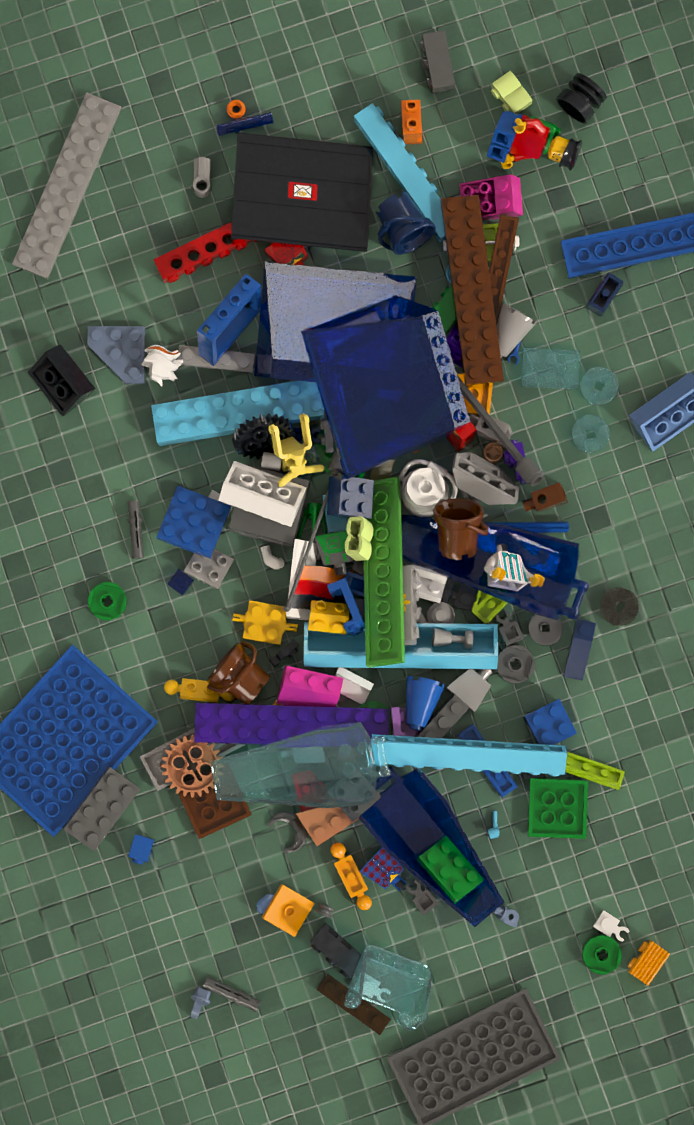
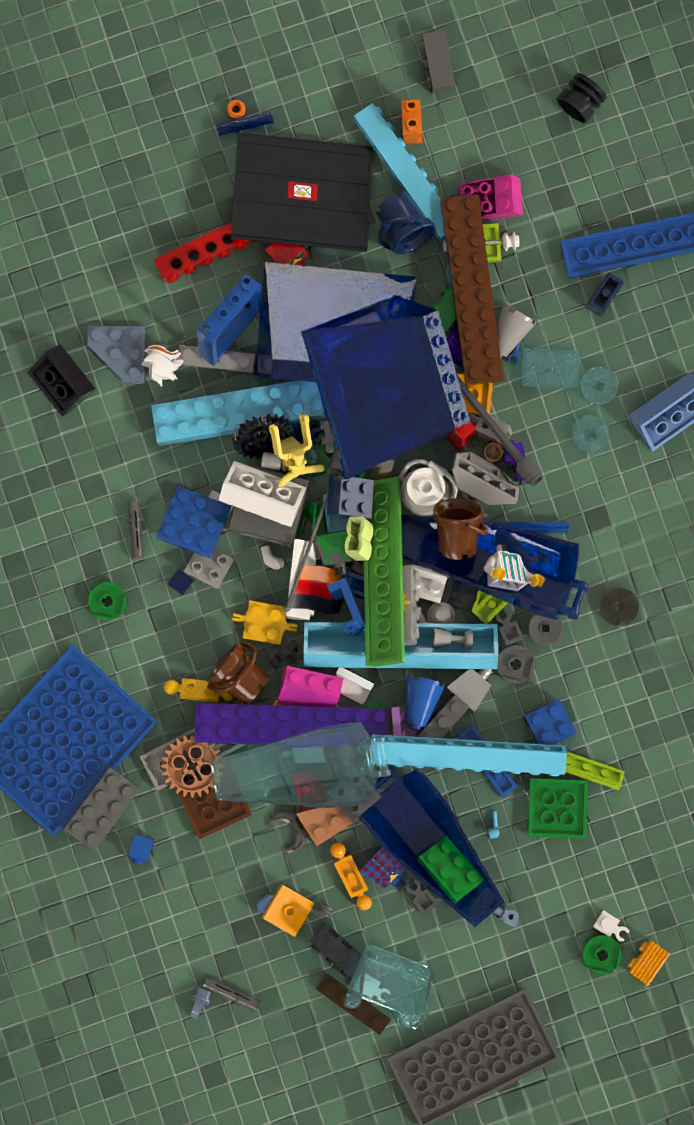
light grey plate [12,92,122,280] -> none
light grey piece [193,157,211,198] -> none
yellow bracket [308,600,349,634] -> none
piece [487,111,582,171] -> none
reddish brown tile [489,214,519,324] -> none
yellowish green brick [491,71,532,115] -> none
reddish brown torso [522,482,568,512] -> none
dark blue slope [563,619,596,681] -> none

